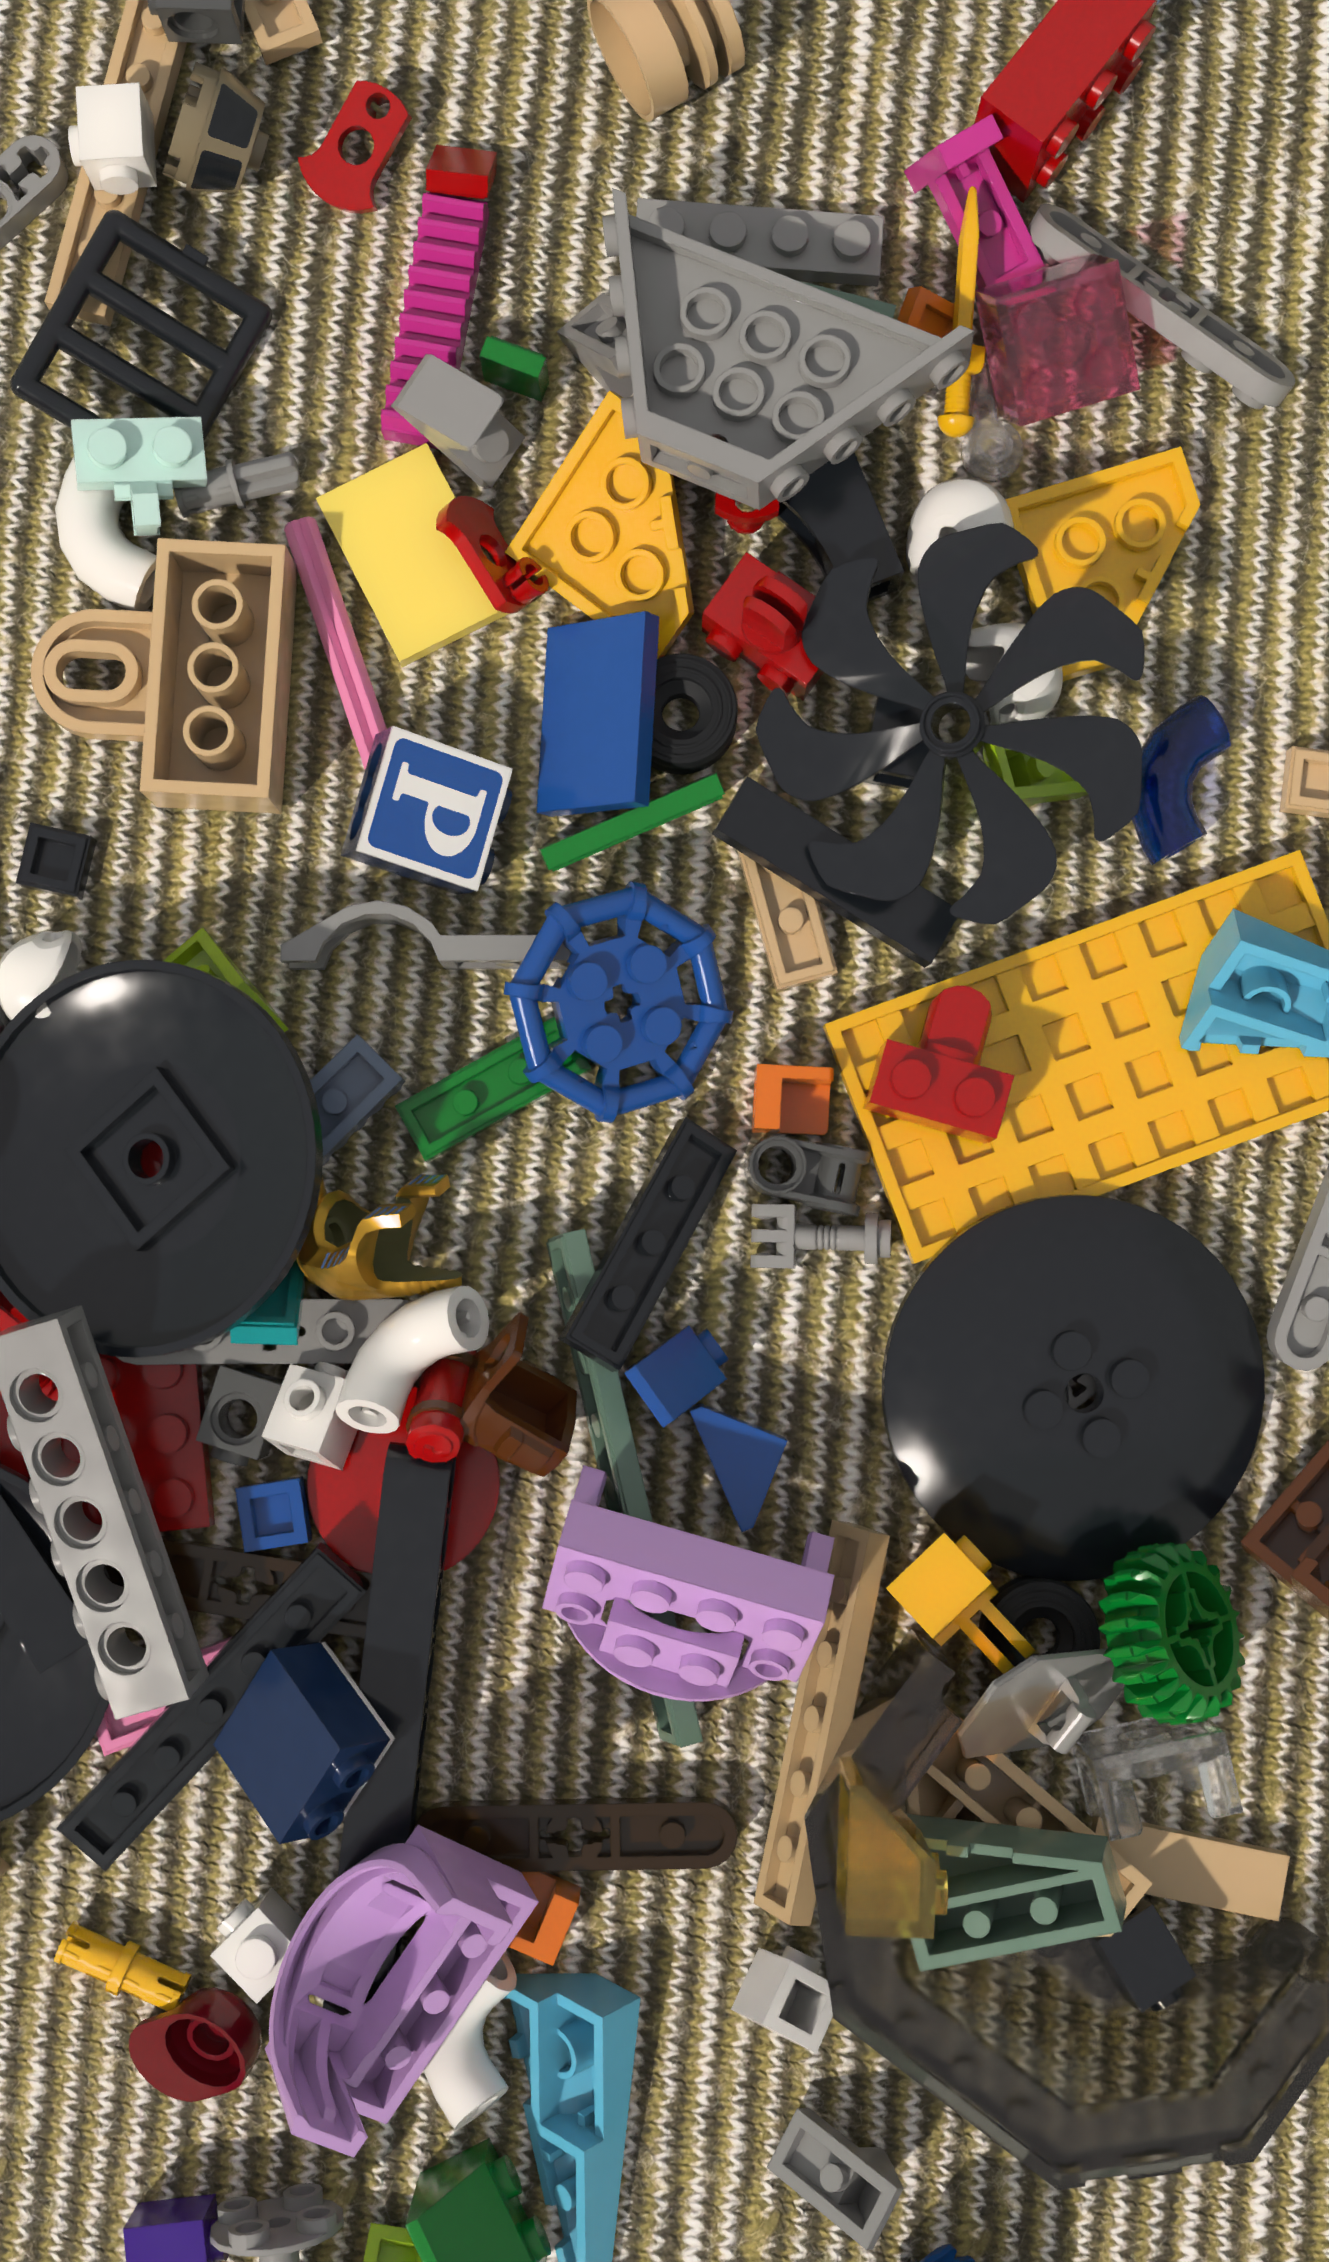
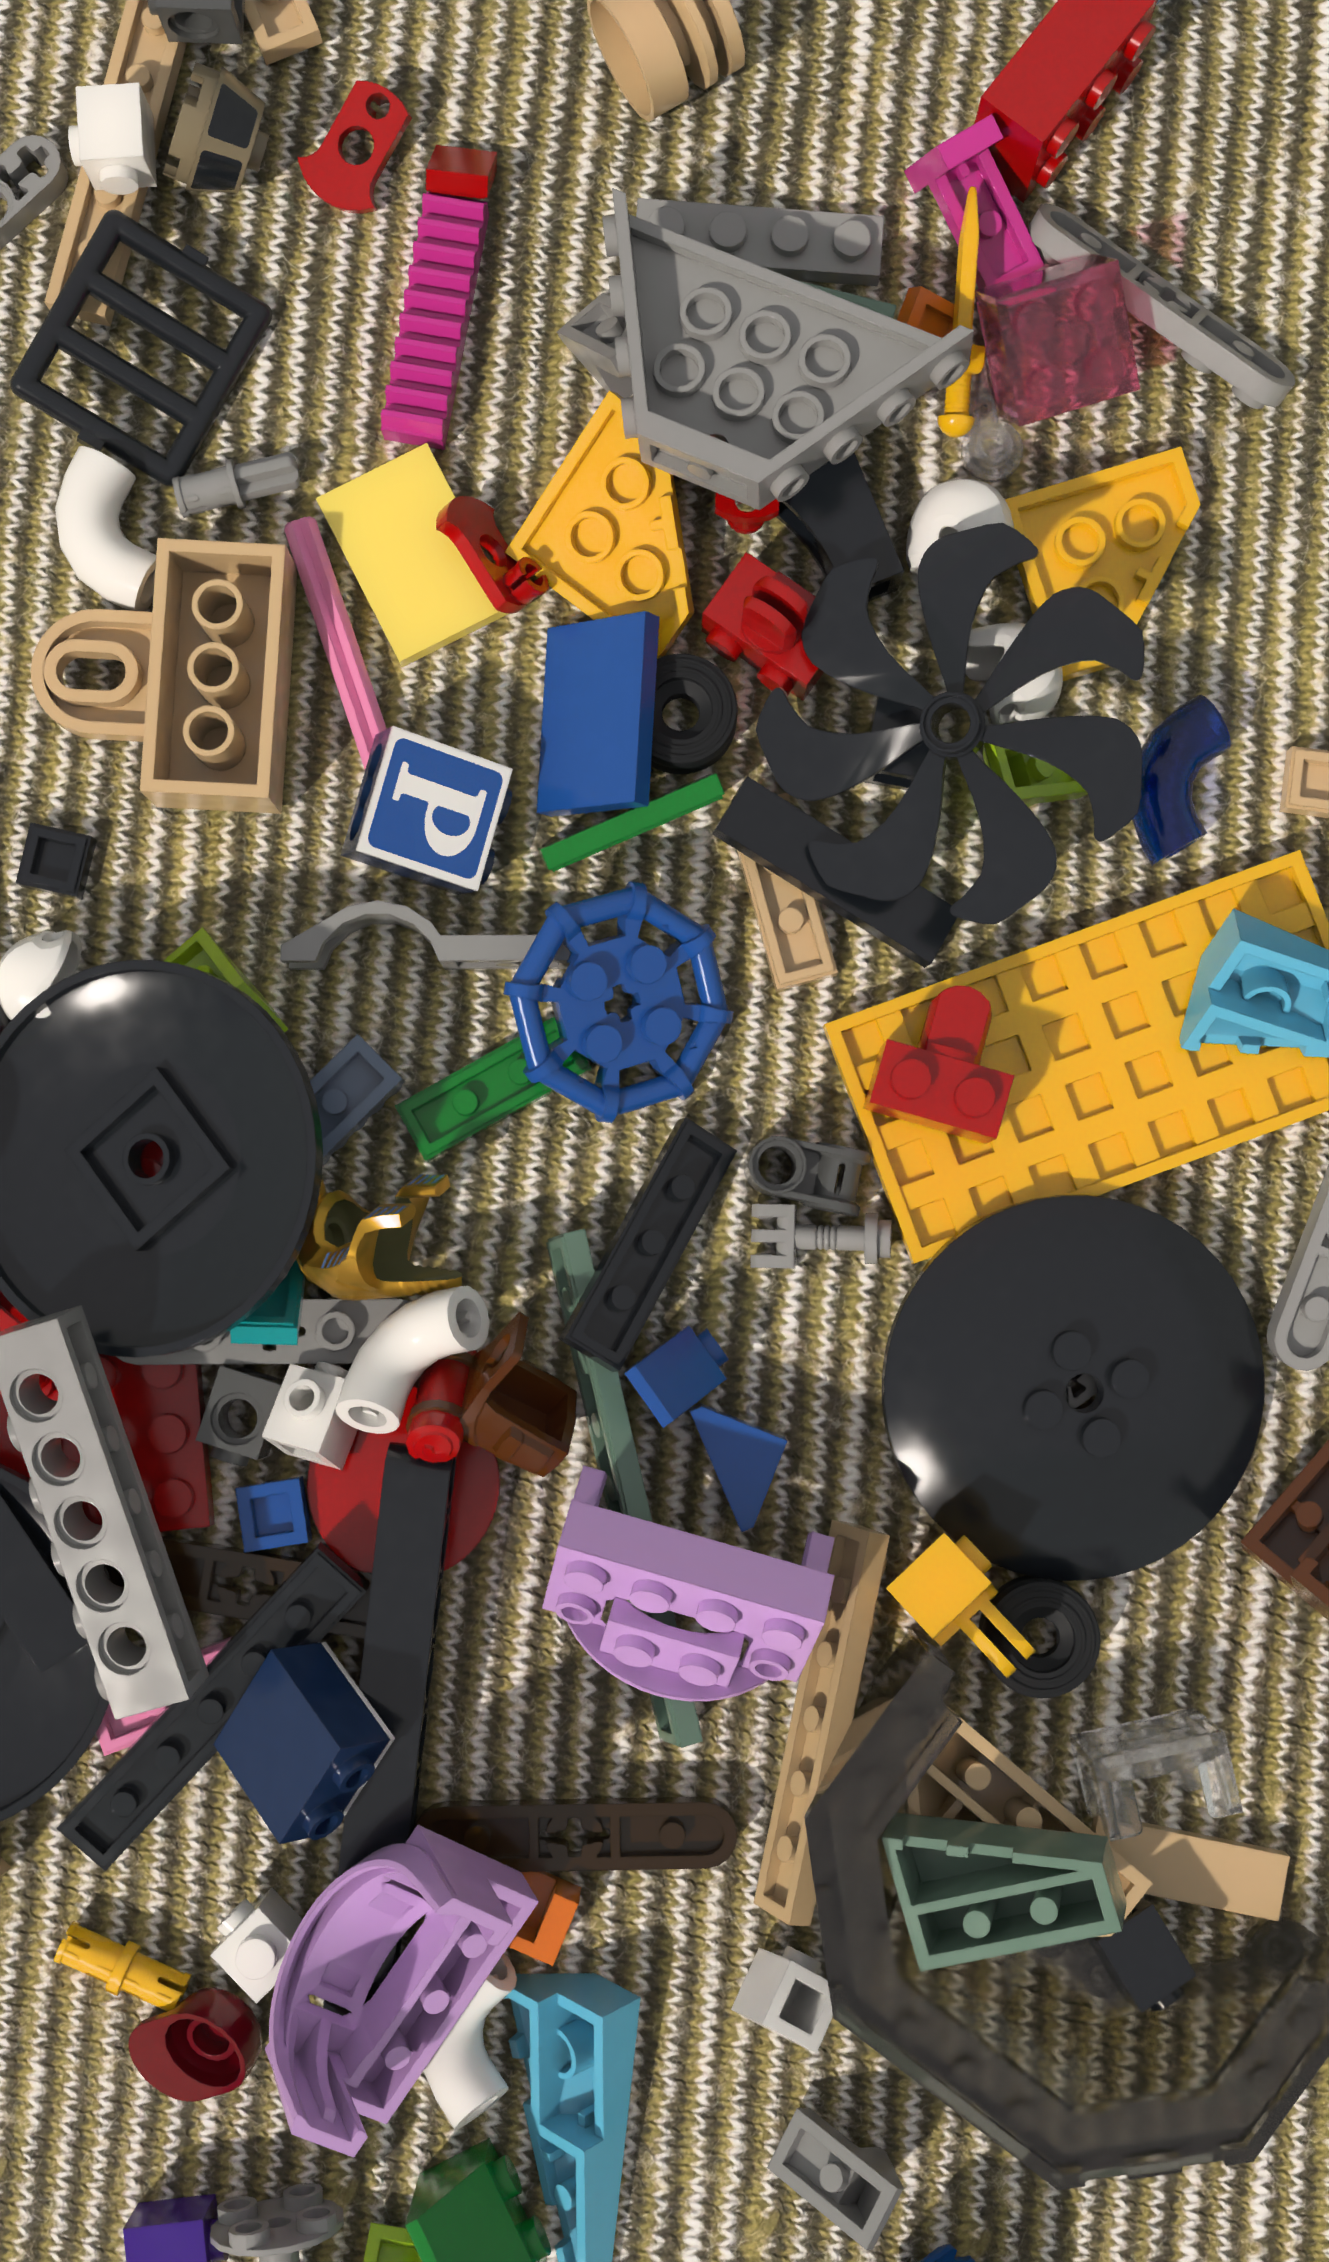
light aqua hinge [71,417,207,536] -> none
light grey slope [391,354,525,488] -> none
green tile [479,336,549,402] -> none
orange panel [752,1064,834,1136] -> none
clear yellow slope [835,1757,948,1939] -> none
light grey shield [958,1648,1124,1759] -> none
green gear [1098,1542,1245,1726] -> none

